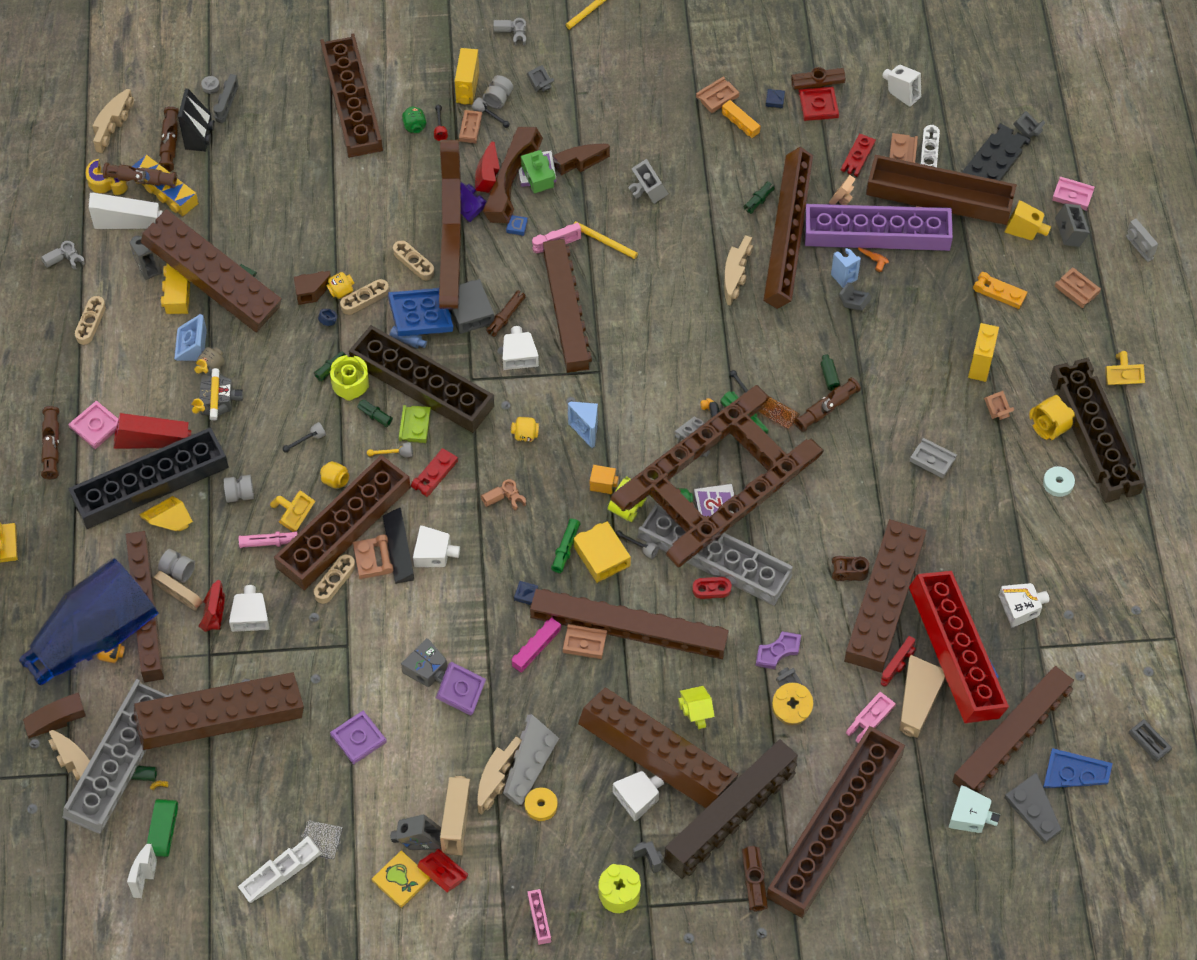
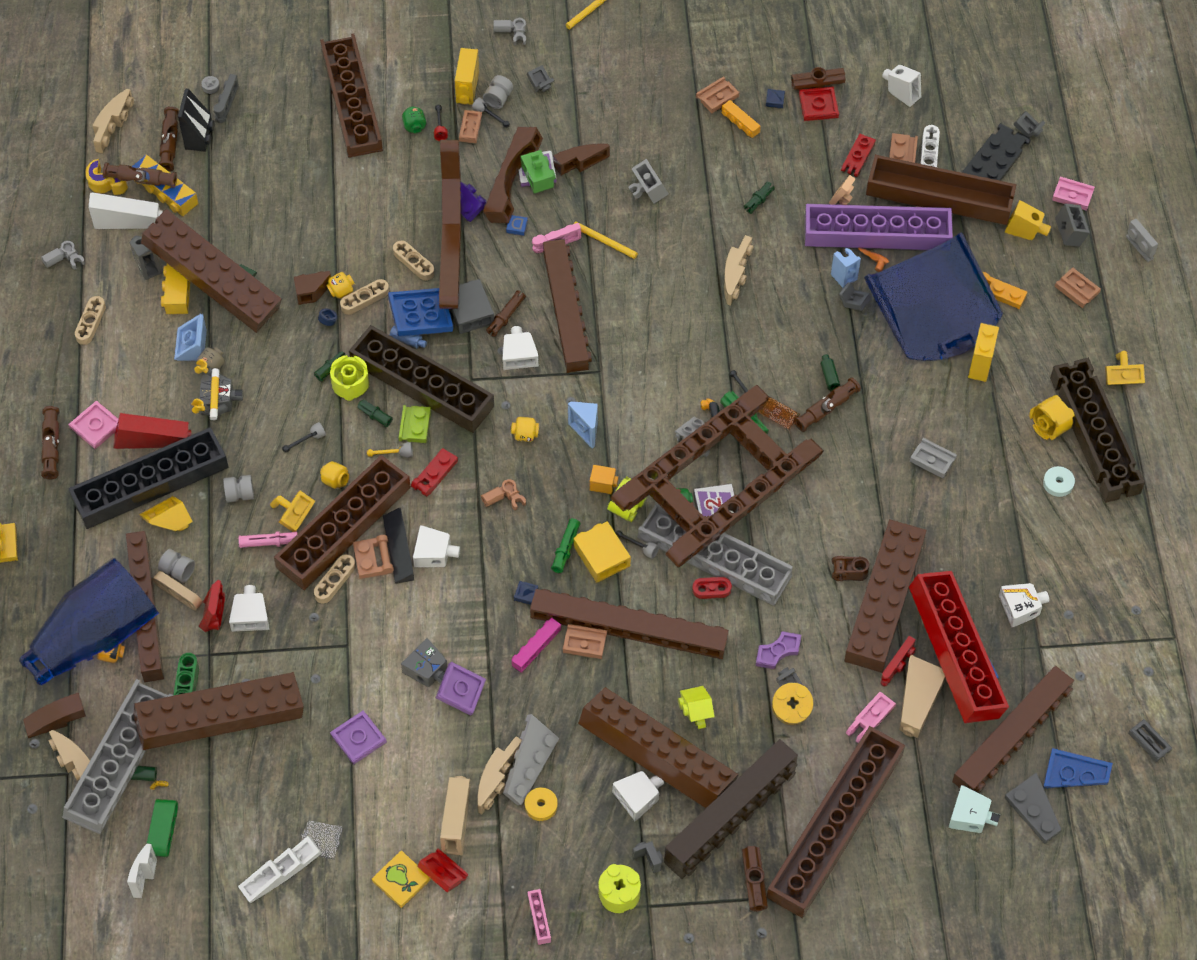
dark grey torso [390,814,441,850] -> none
red slope [475,142,500,193] -> none
reddish brown brick [763,147,813,309] -> none
nougat bracket [984,391,1014,420] -> none
none -> green beam [173,653,199,696]
none -> clear blue windscreen [864,232,1003,361]

